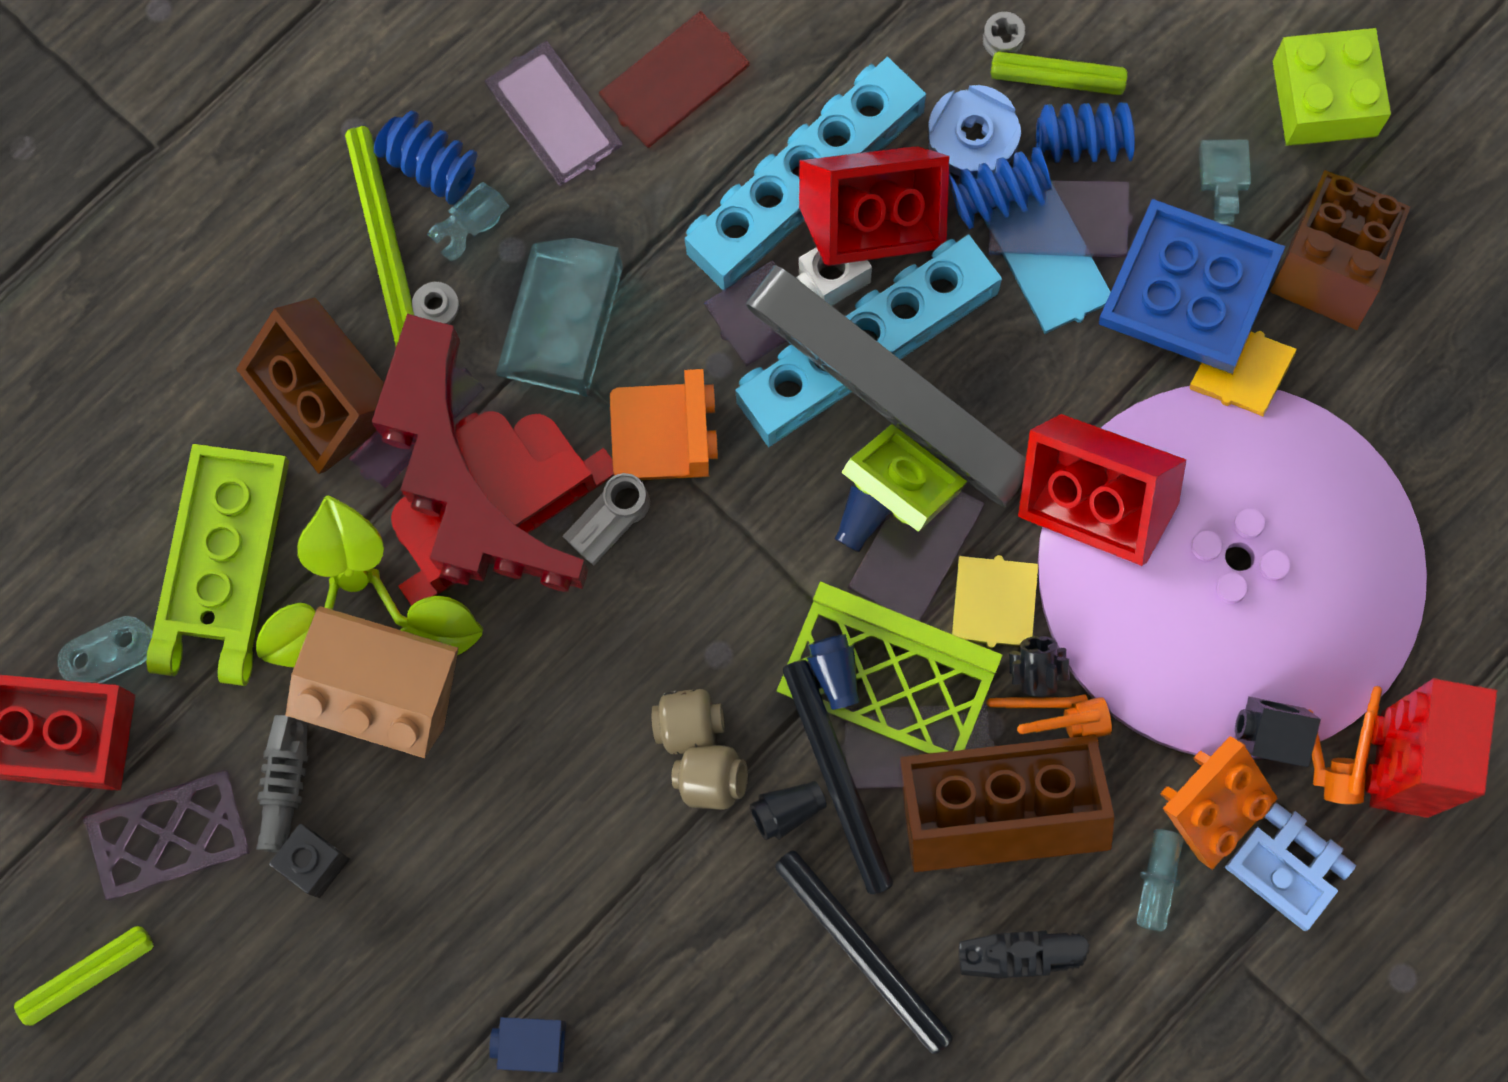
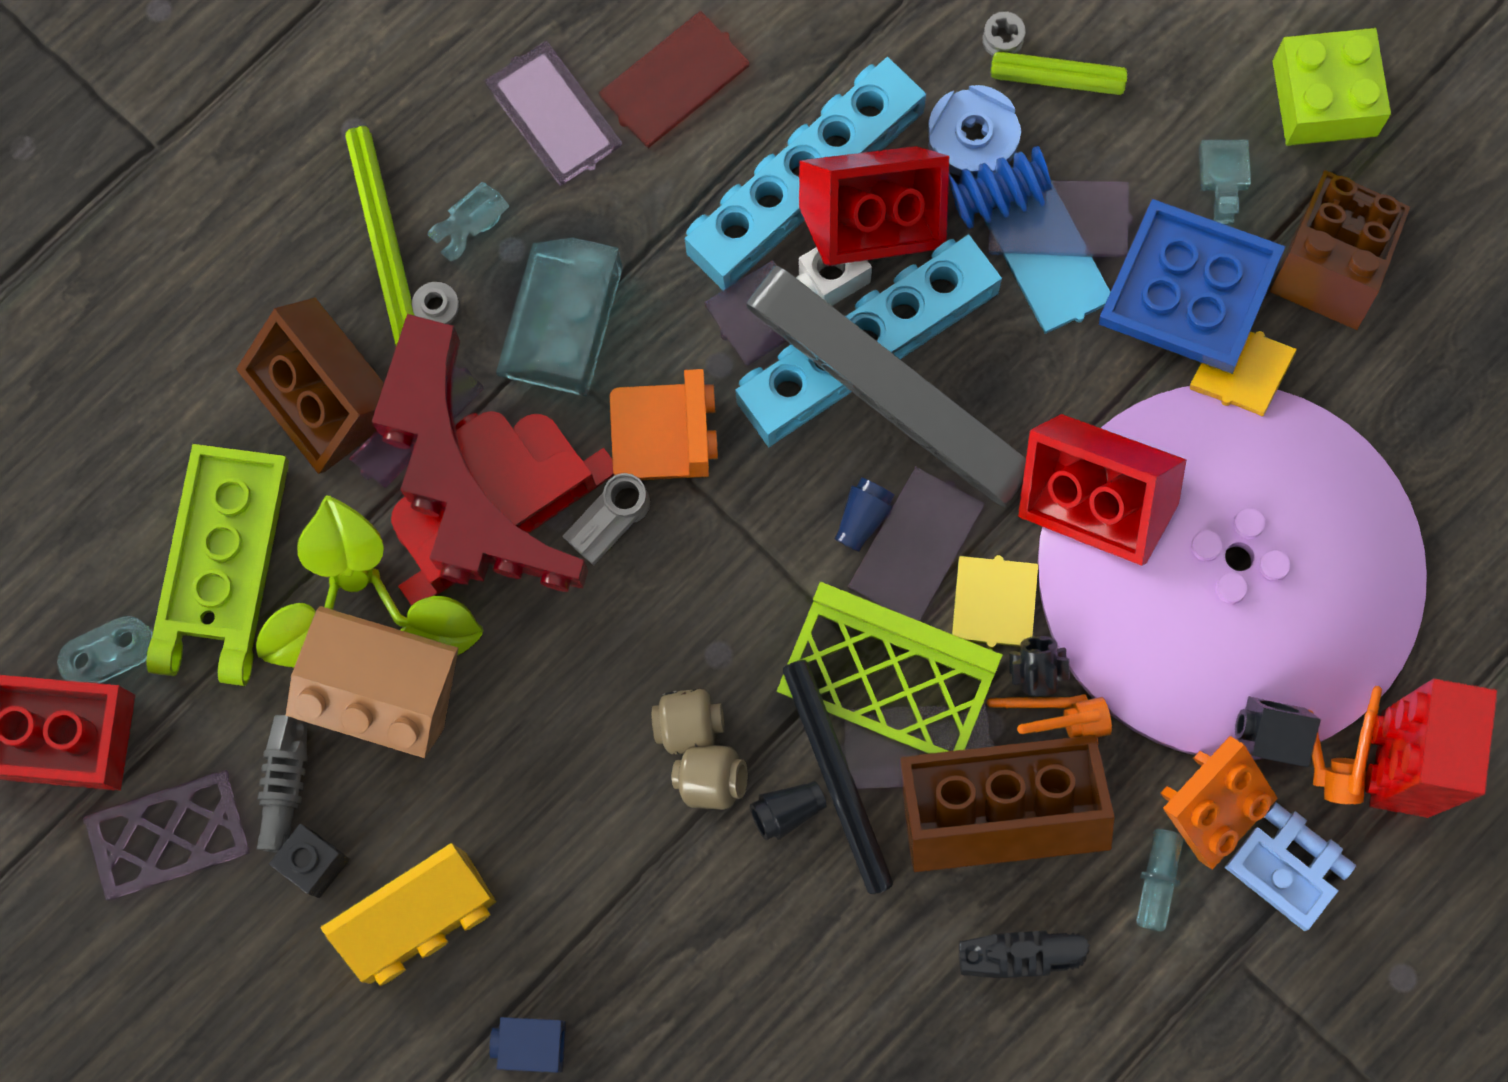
lime axle [14,926,153,1026] -> none
blue piece [374,110,478,205] -> none
black axle [775,850,953,1054] -> none
dark blue cone [807,634,860,710] -> none
lime plate [841,424,967,532] -> none
blue piece [1036,103,1135,163] -> none
none -> yellow slope [320,843,496,986]

